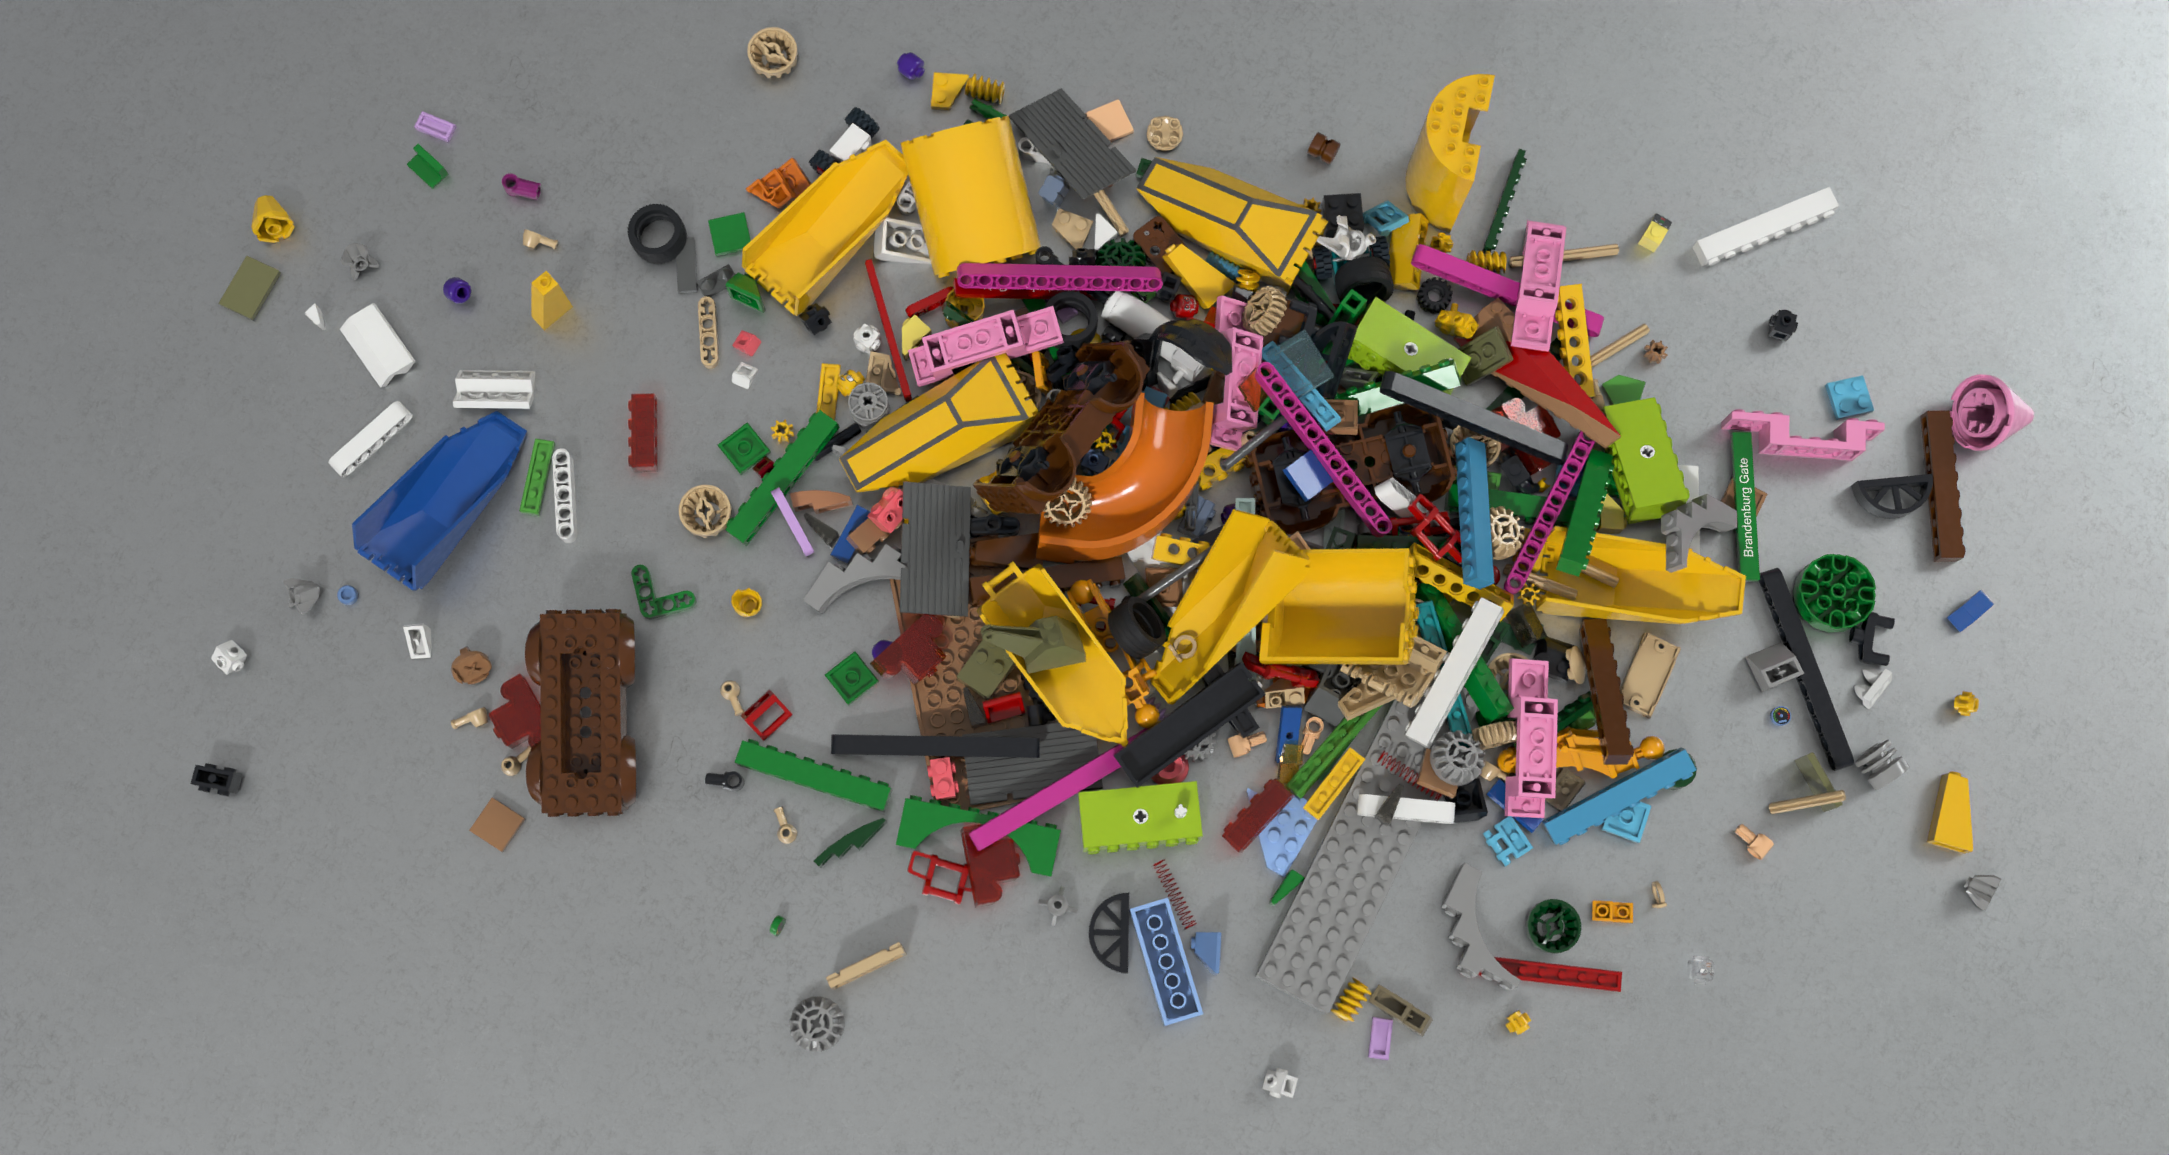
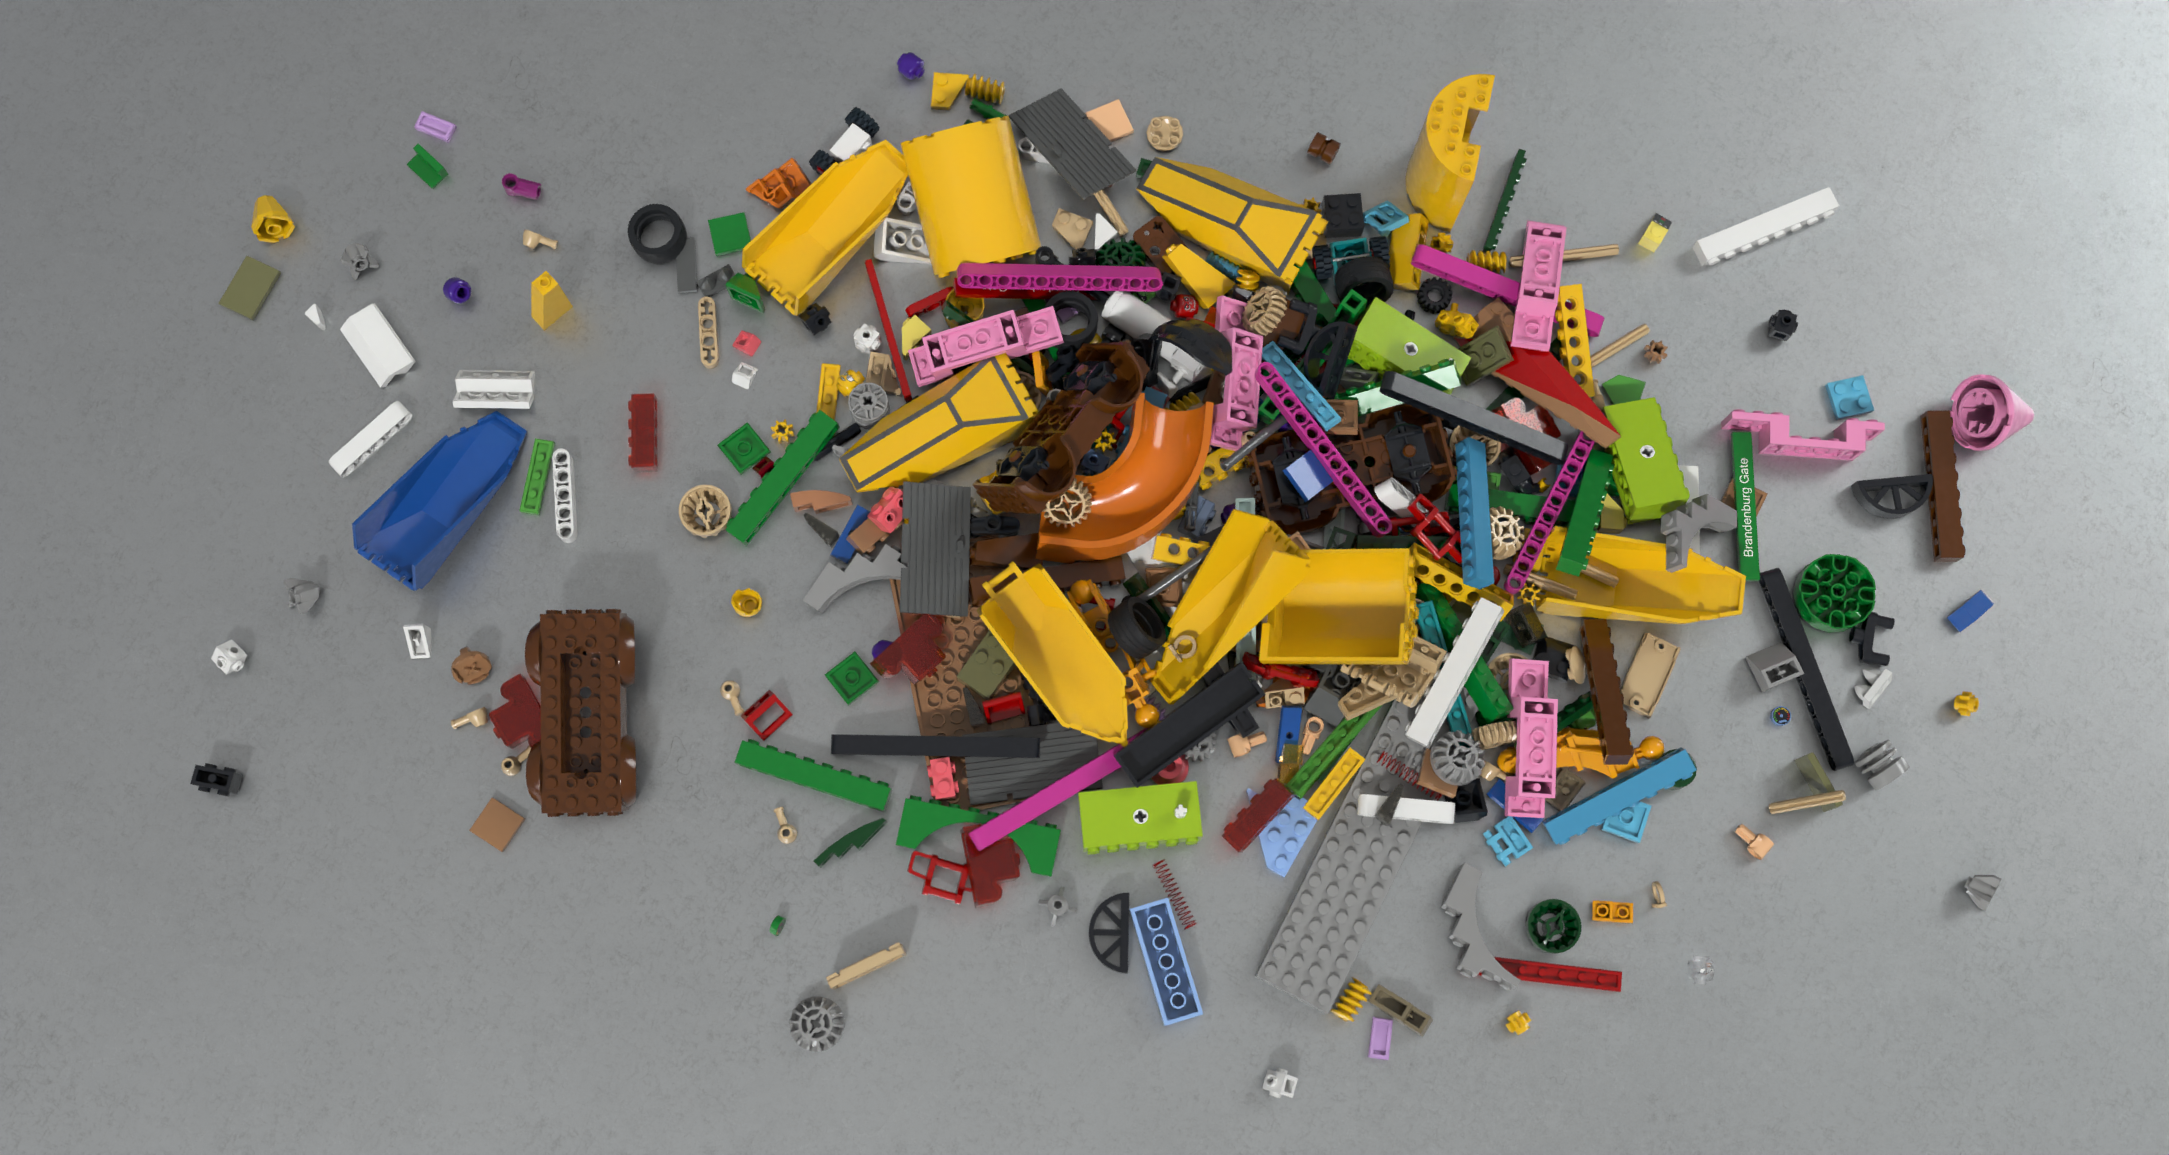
medium blue tile [337,585,358,605] -> none
green beam [631,564,696,619] -> none
black axle [705,771,745,791] -> none
tan gear [747,27,798,78] -> none
lavender beam [771,487,814,557] -> none
olive slope [980,616,1086,674] -> none
sand blue brick [1038,174,1069,207] -> none
medium blue slope [1191,932,1221,975] -> none
clear orange piece [1238,367,1268,412] -> none
clear light blue piece [1266,330,1334,398] -> none
green slope [1269,869,1305,906] -> none
black pin [1292,274,1335,322] -> none
white piece [1317,215,1376,260] -> none
yellow slope [1927,771,1973,854] -> none

